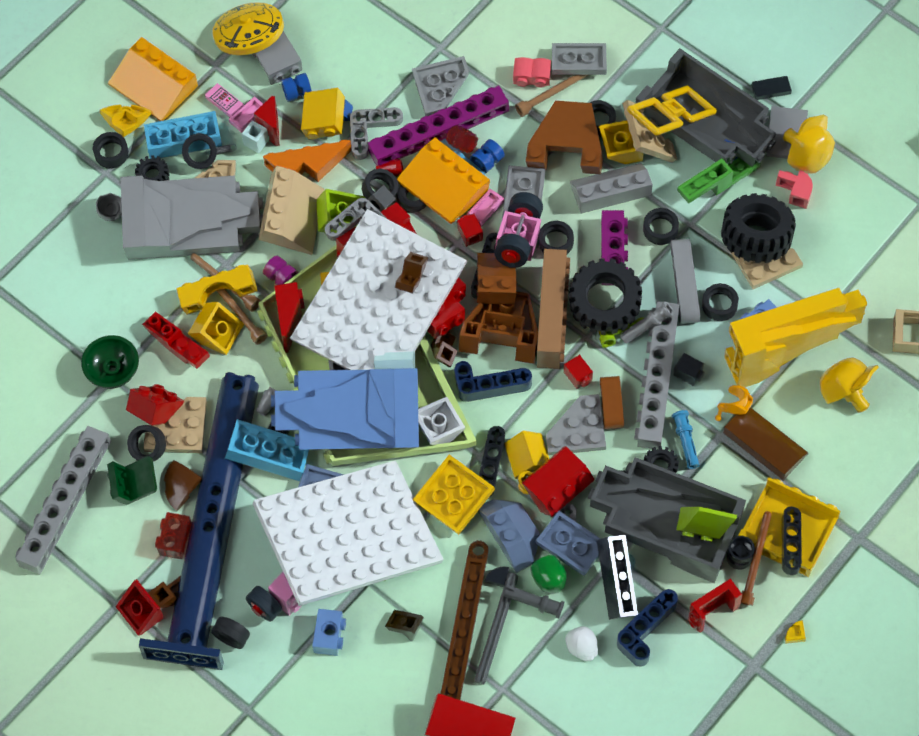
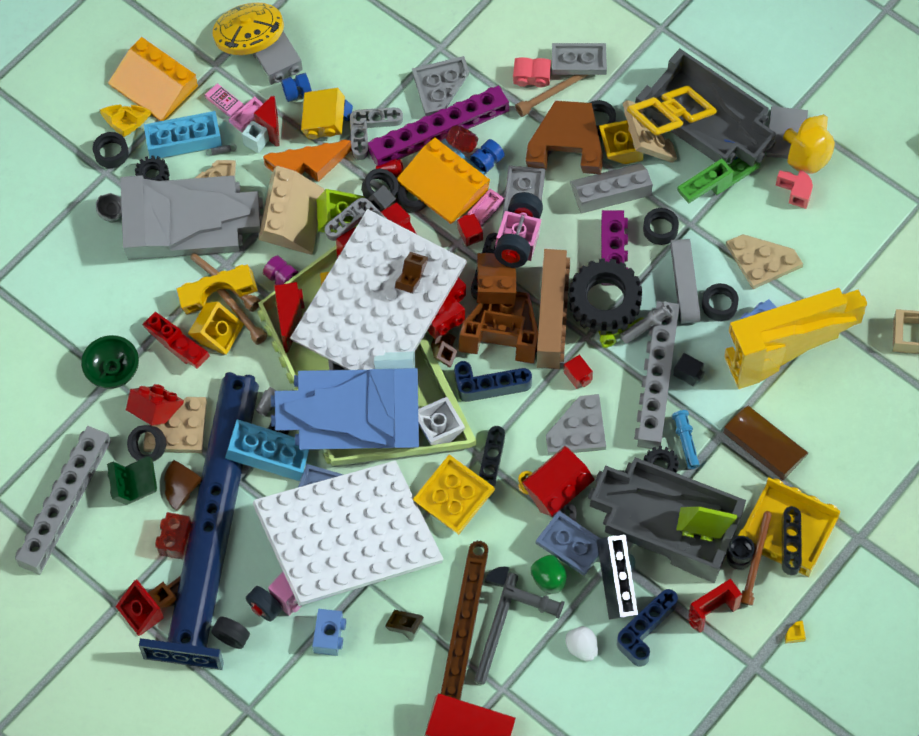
black tyre [182,133,217,169] -> none
sand blue wedge [478,499,540,573] -> none
yellow slope [504,431,549,479] -> none
black tyre [538,220,574,254] -> none
dark orange beam [600,376,624,429] -> none
light orange helmet [715,385,753,421] -> none
black tyre [721,193,796,263] -> none
black tile [751,76,792,100] -> none
yellow piece [820,357,879,413] -> none

